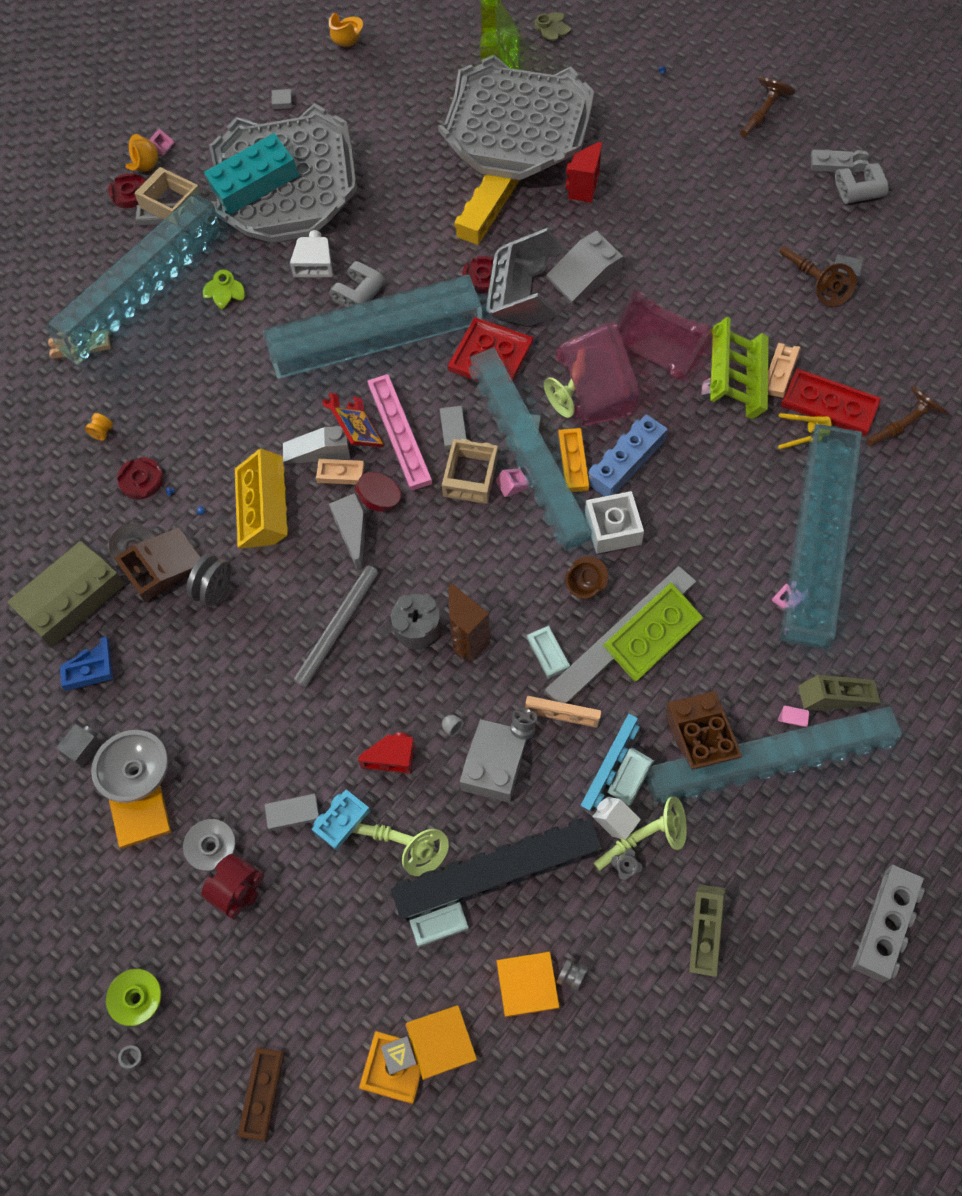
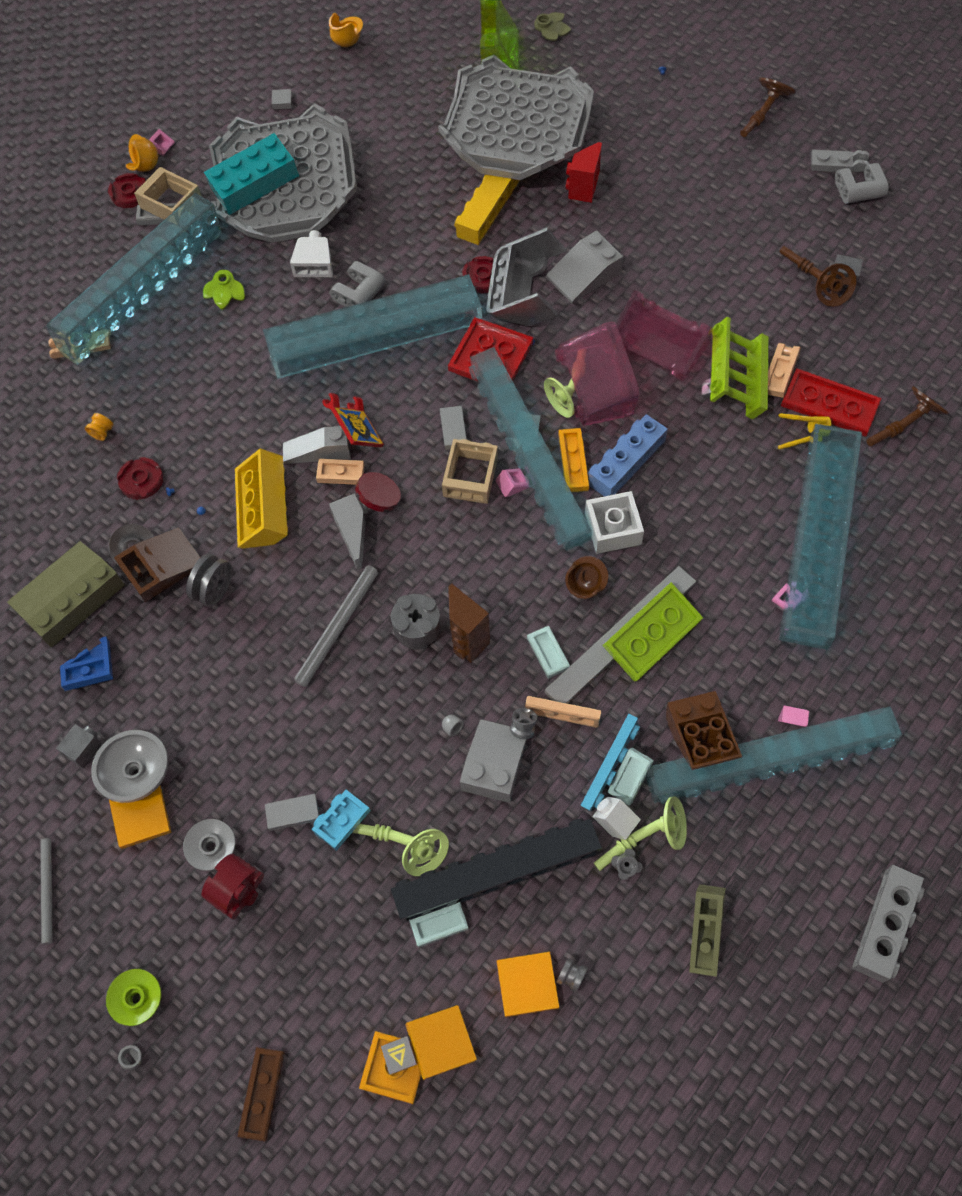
red slope [358,733,415,774] -> none
bright pink plate [368,374,432,491] -> none
olive slope [798,675,880,711] -> none
none -> light grey bar [40,838,53,945]

